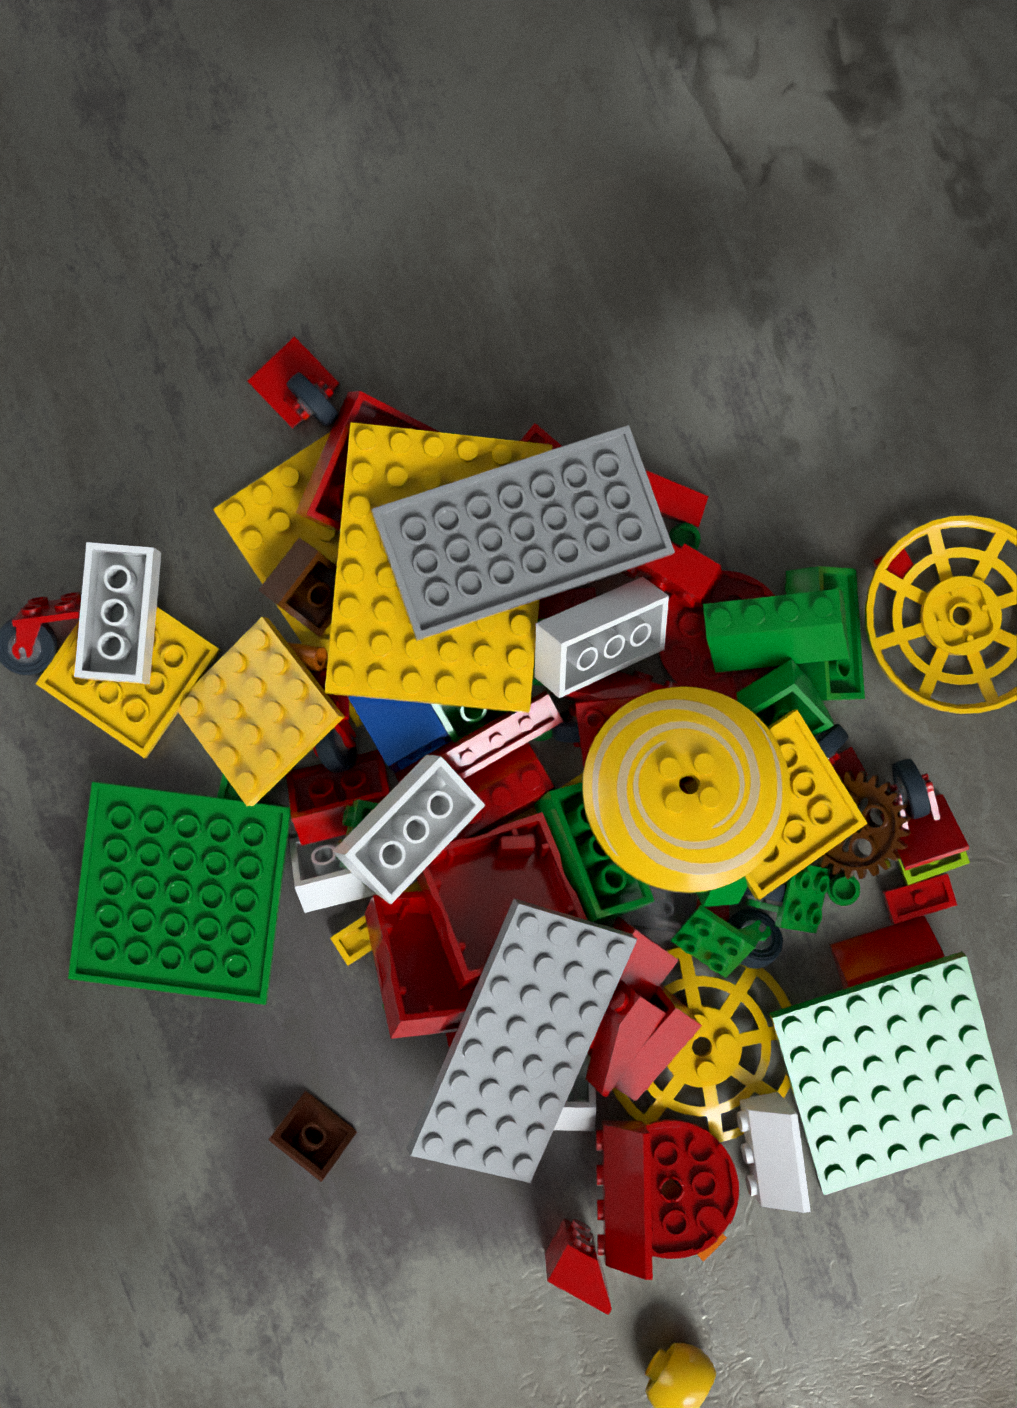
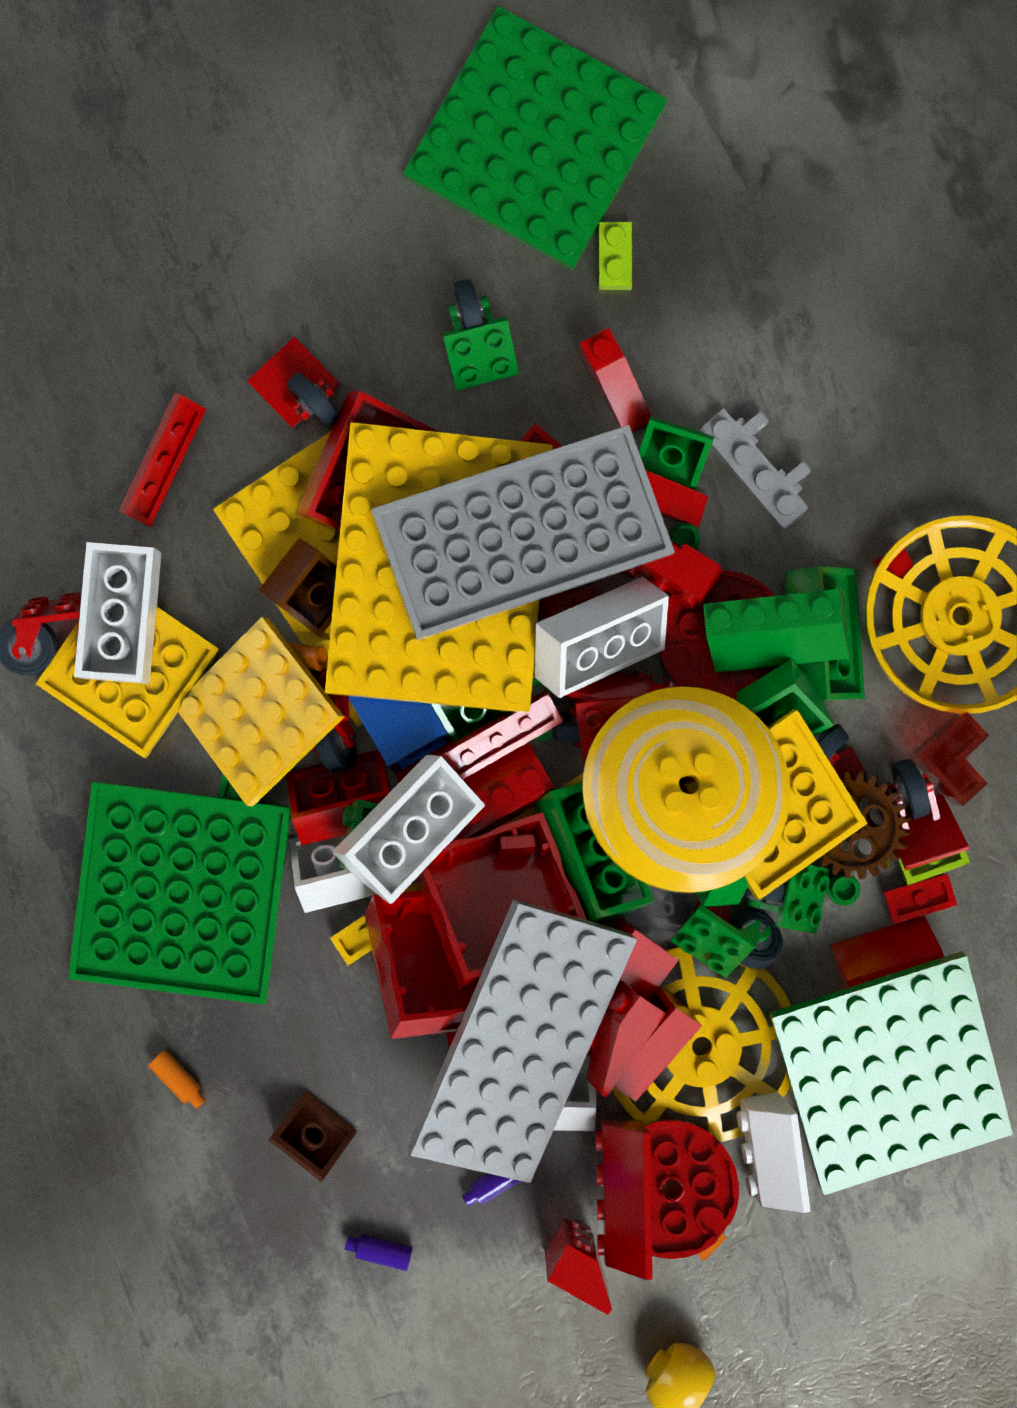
none -> red plate [119,393,206,527]
none -> orange cylinder [148,1049,206,1109]
none -> dark purple cylinder [345,1234,413,1272]
none -> green plate [403,6,668,271]
none -> green plate [442,279,519,391]
none -> dark purple cylinder [462,1173,521,1207]
none -> red slope [578,327,652,433]
none -> lime plate [599,222,632,290]
none -> green slope [639,416,714,490]
none -> light grey hinge [698,409,811,530]
none -> clear red brick [909,711,989,806]

